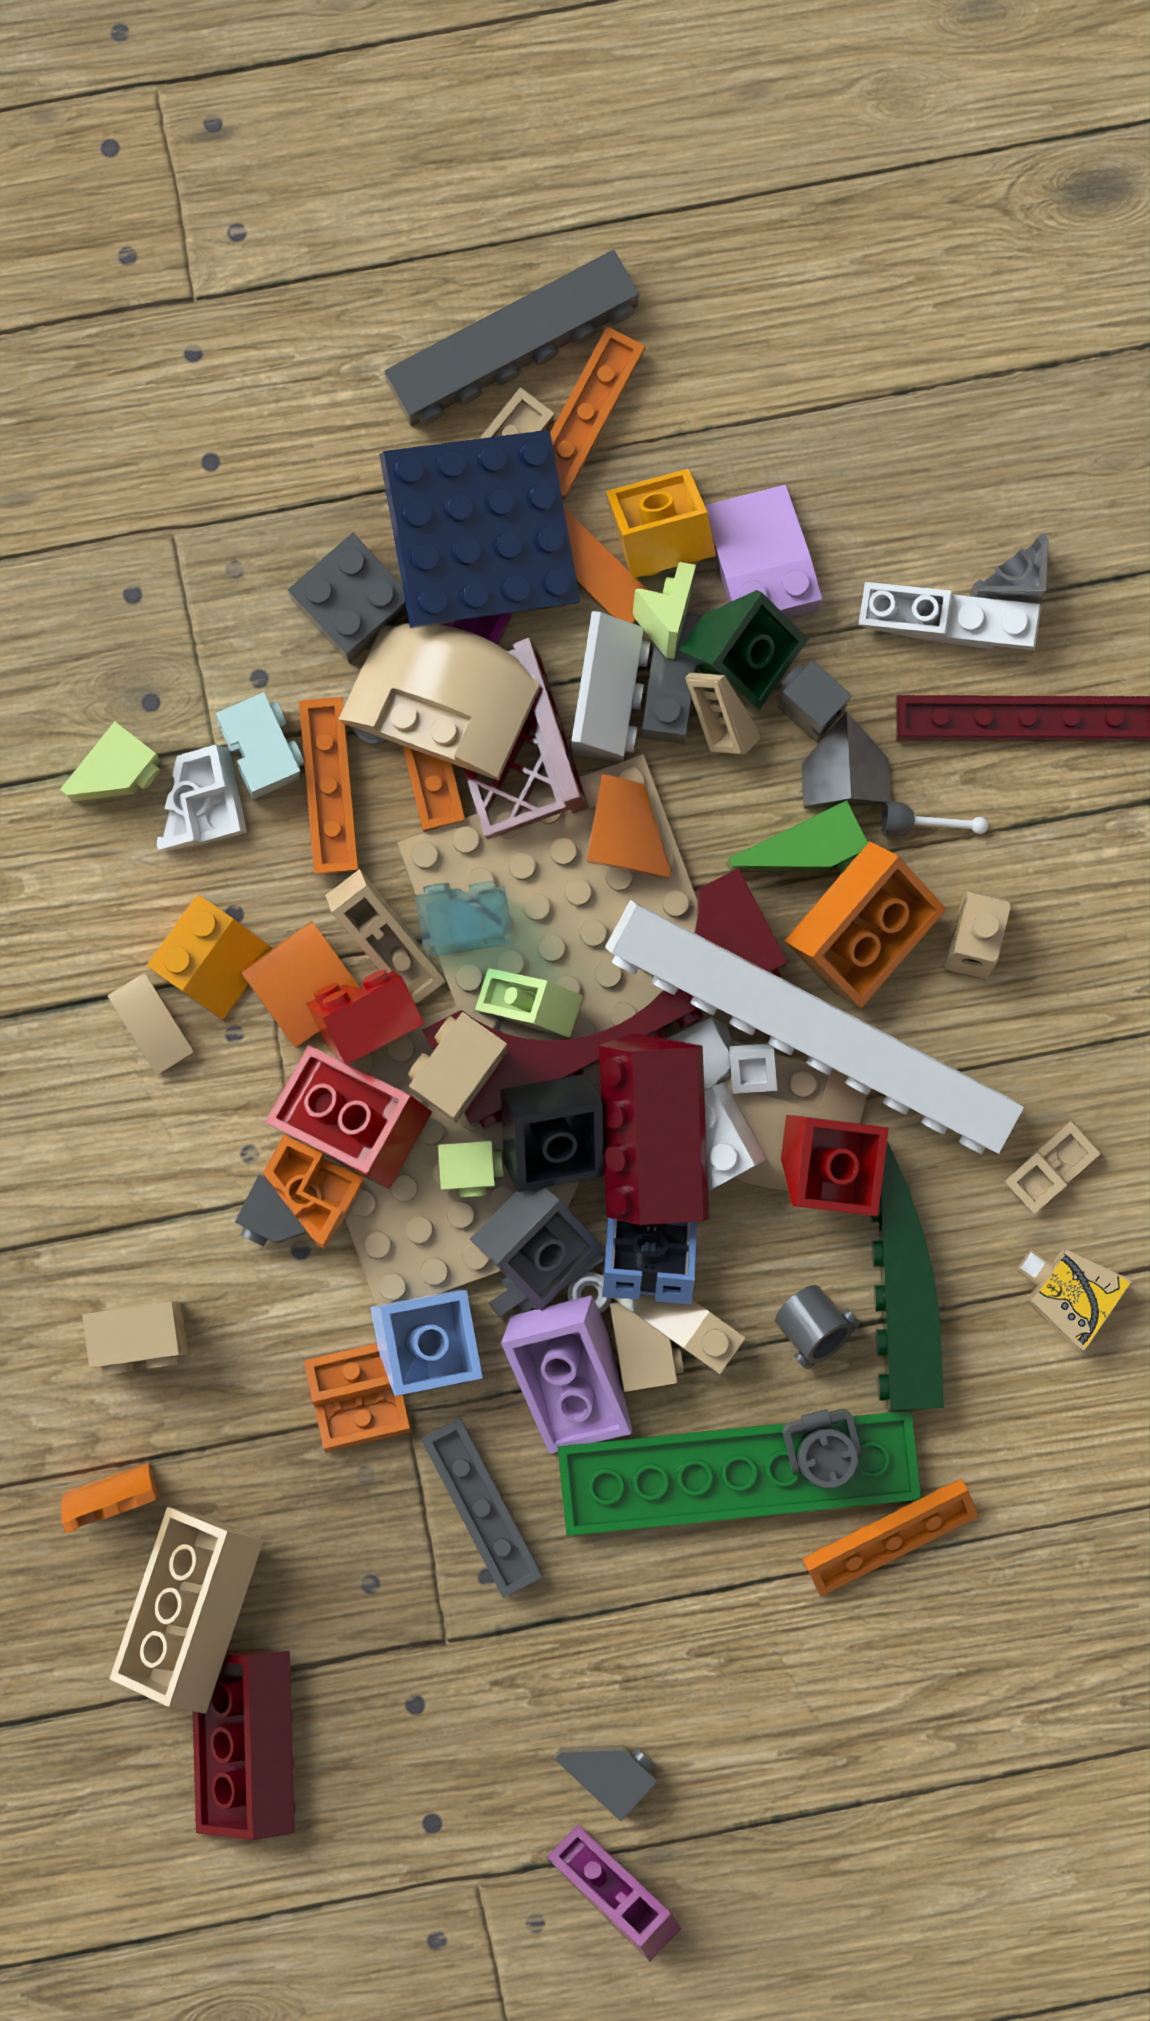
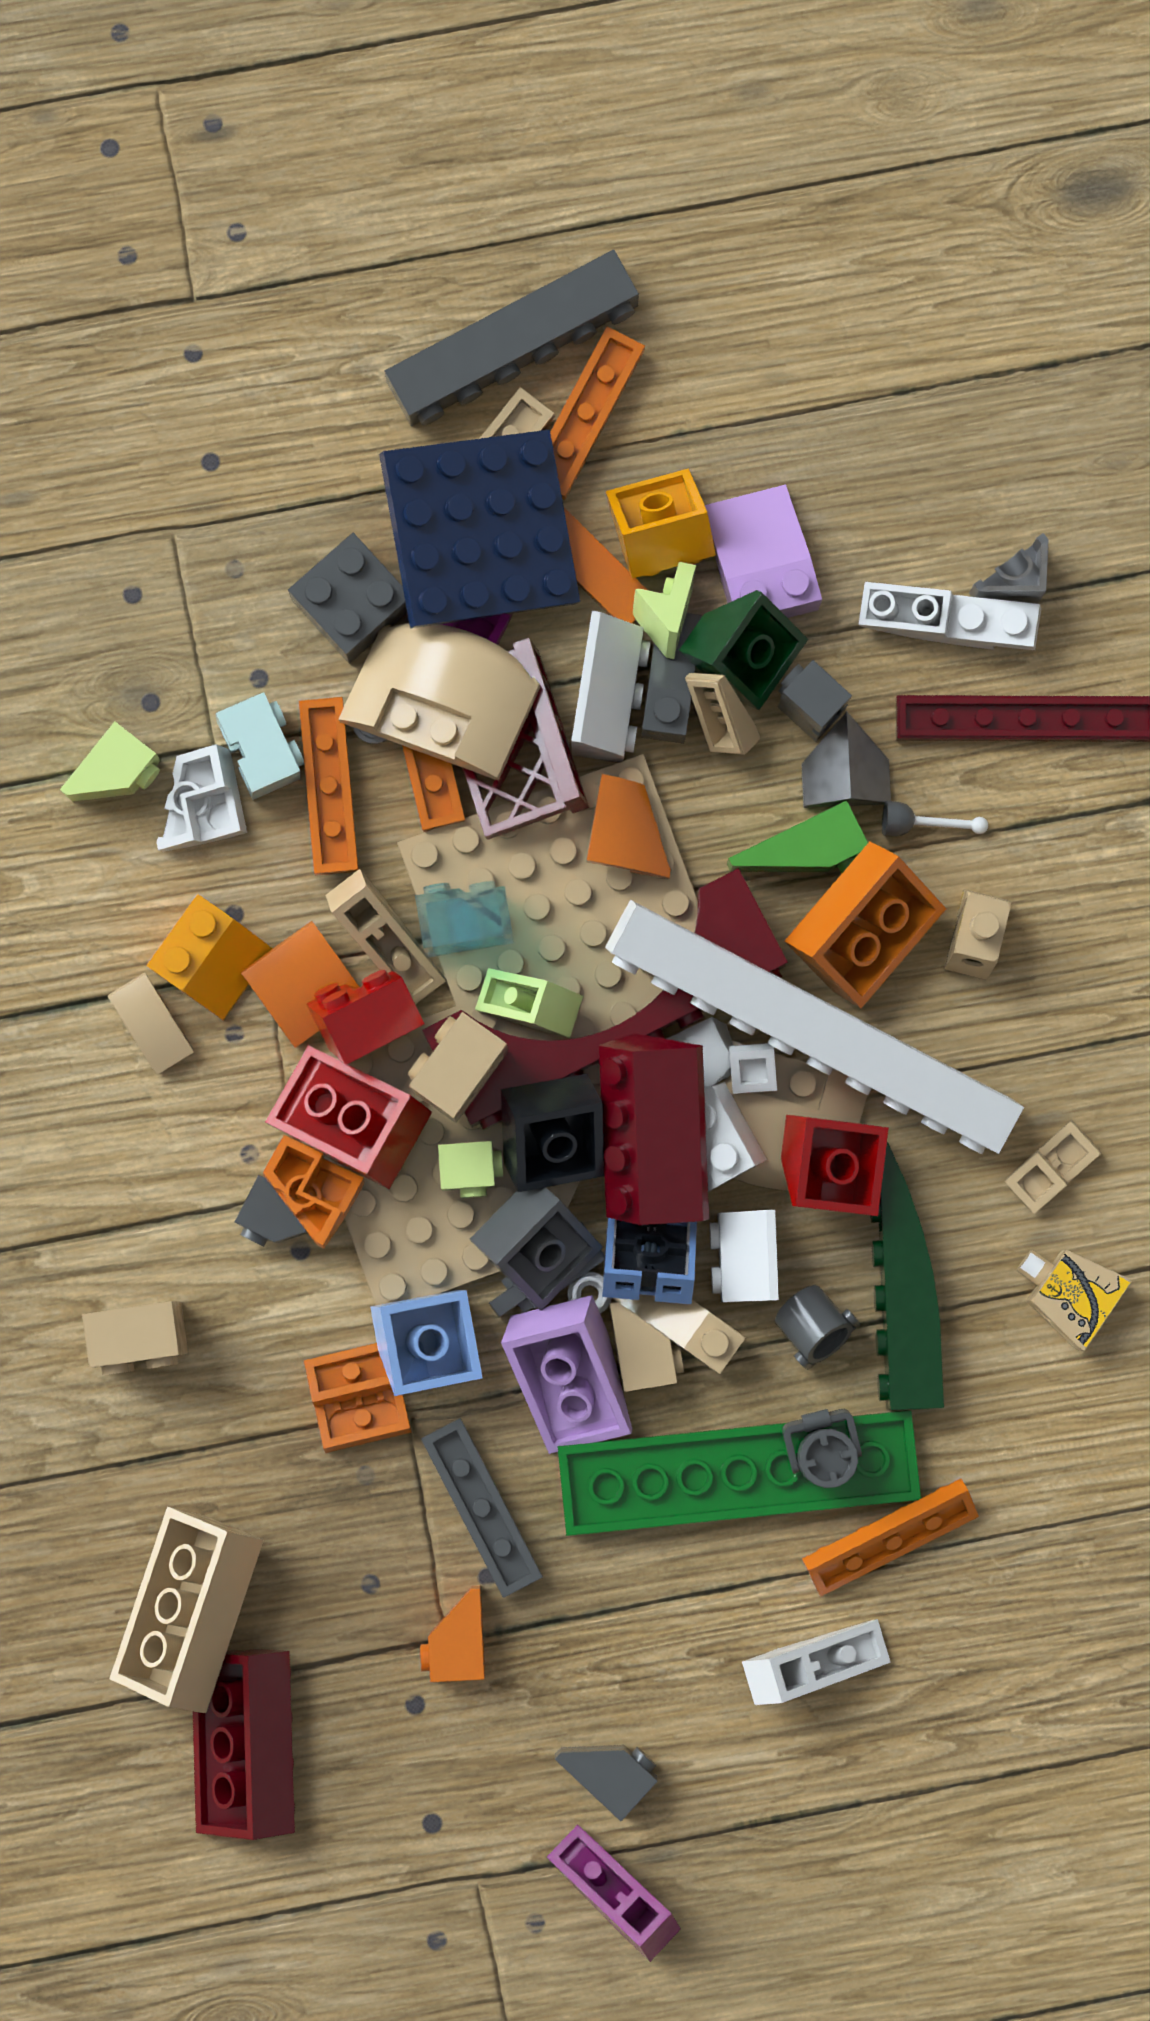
orange slope [61,1462,161,1534] -> none
none -> orange slope [420,1585,485,1682]
none -> white slope [710,1210,779,1302]
none -> white slope [742,1619,890,1705]

